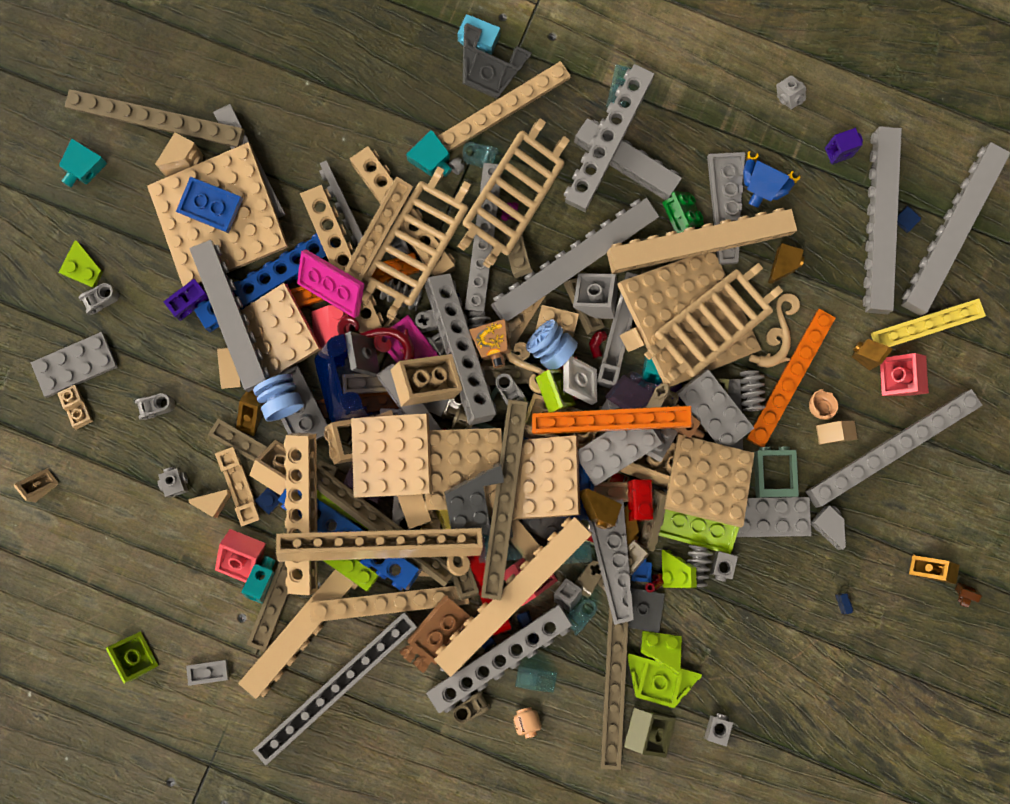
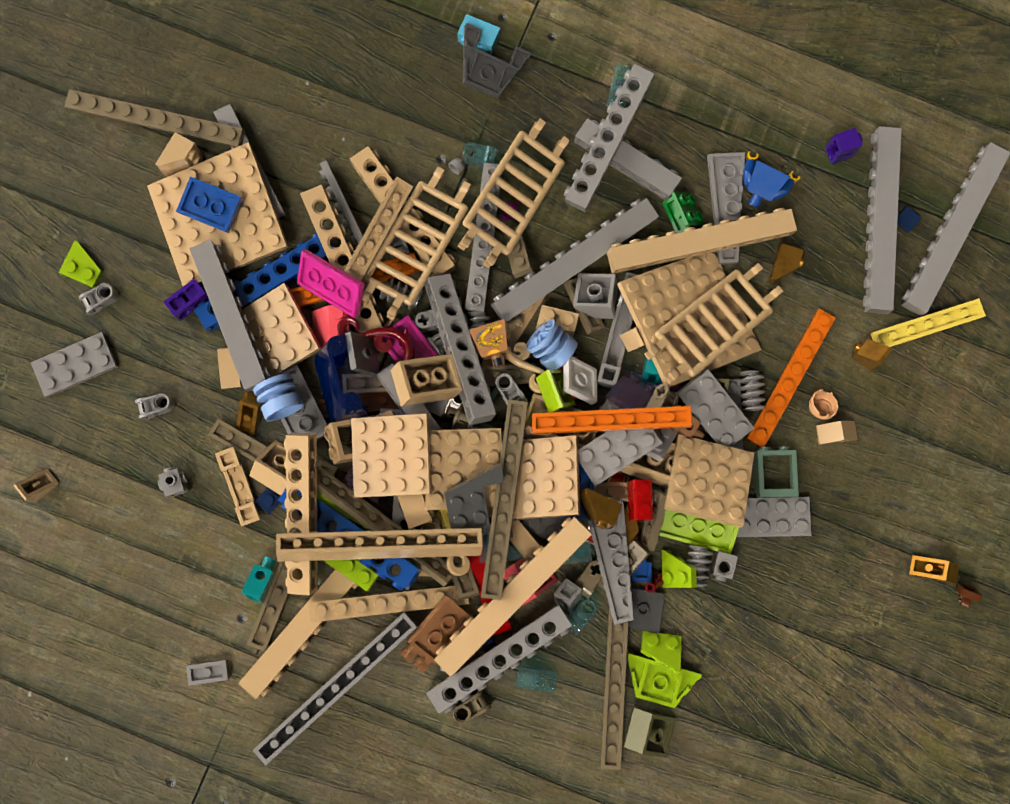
tan slope [57,385,93,430] -> none
teal torso [59,139,107,188] -> none
lime slope [106,631,158,683] -> none
tan slope [188,490,231,518] -> none
coral slope [215,529,266,583] -> none
teal torso [406,130,452,177] -> none
tan plate [437,61,571,153] -> none
light nougat head [513,707,542,739] -> none
dark blue bar [516,611,538,643] -> none
dark red arm [589,331,607,359] -> none
light grey brick [704,713,733,747] -> none
tan plant [749,293,800,368] -> none
light grey brick [776,75,806,109] -> none
light grey brick [805,389,983,508] -> none
light grey slope [811,505,846,550] -> none
dark blue tile [835,593,854,614] -> none
coral slope [880,353,929,396] -> none

